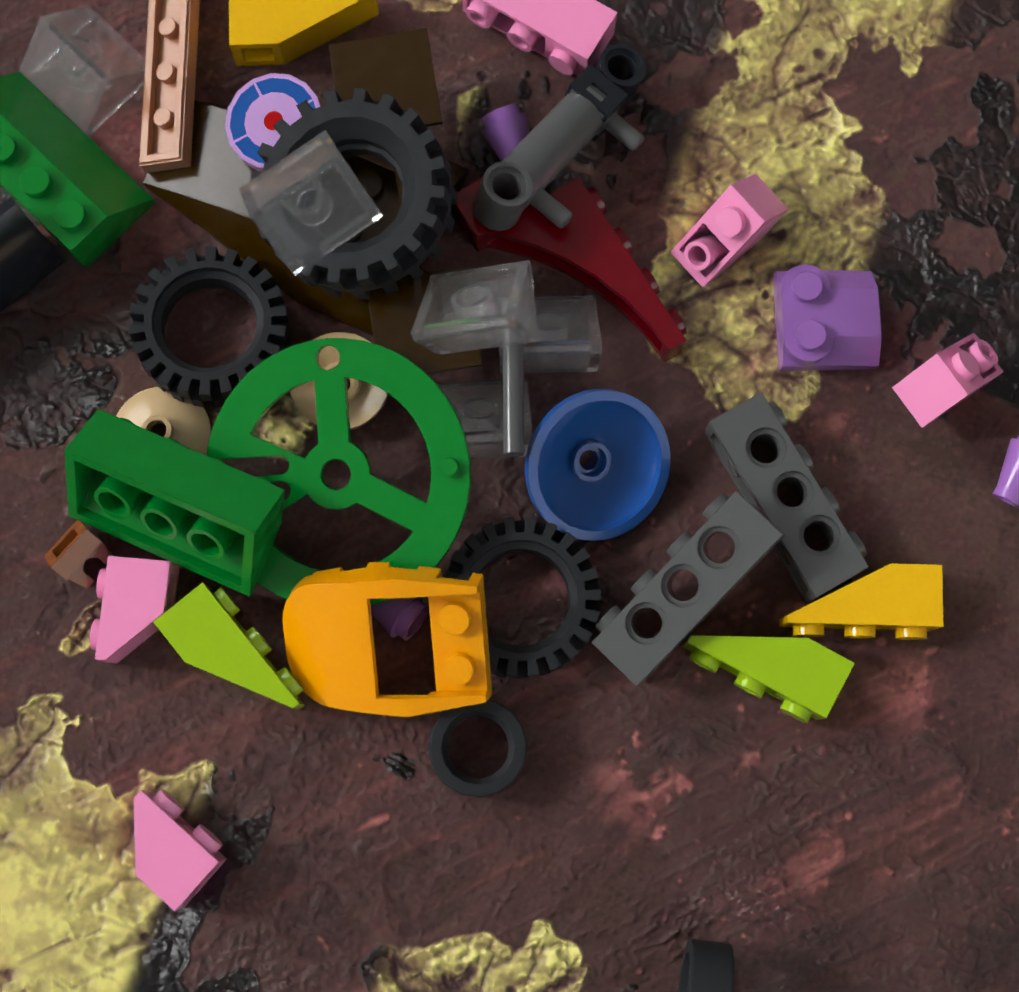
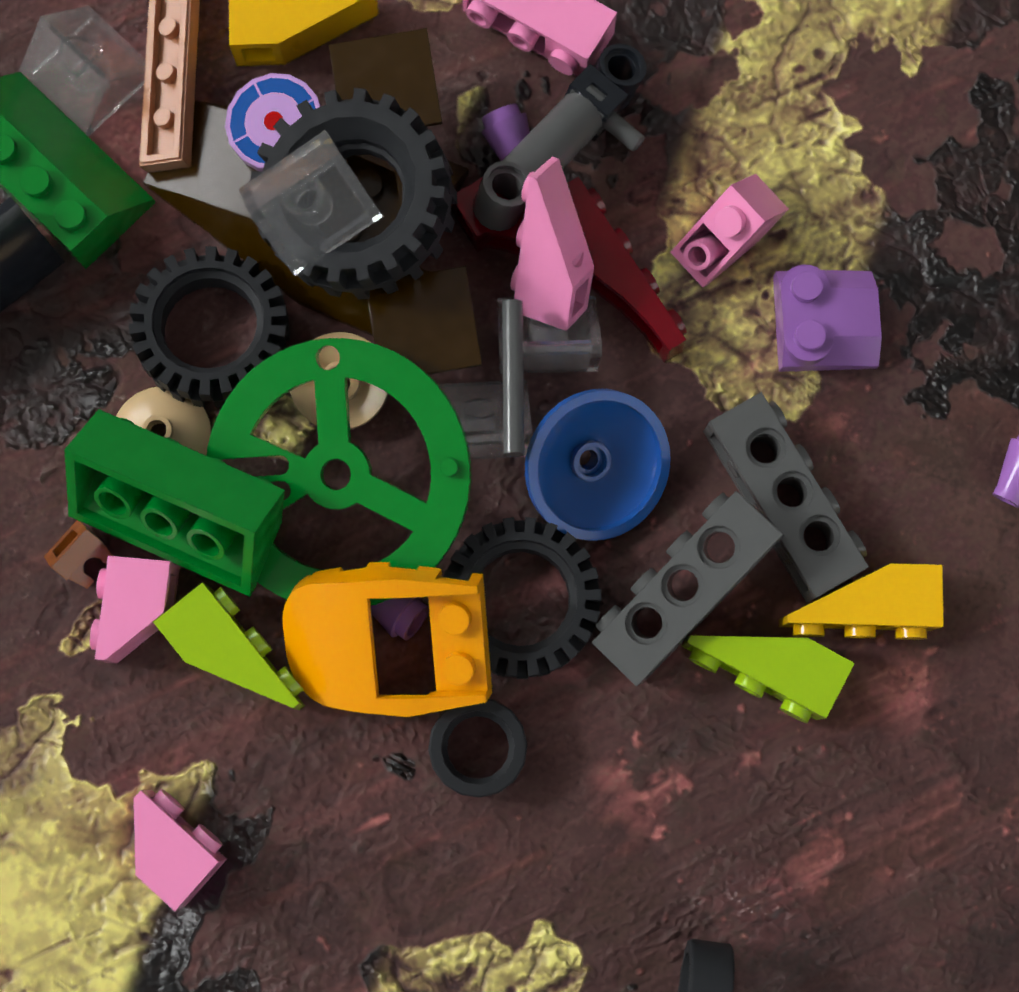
clear slope [411,260,538,355] -> none
bright pink slope [892,333,1004,428] -> none
none -> bright pink slope [510,157,594,331]

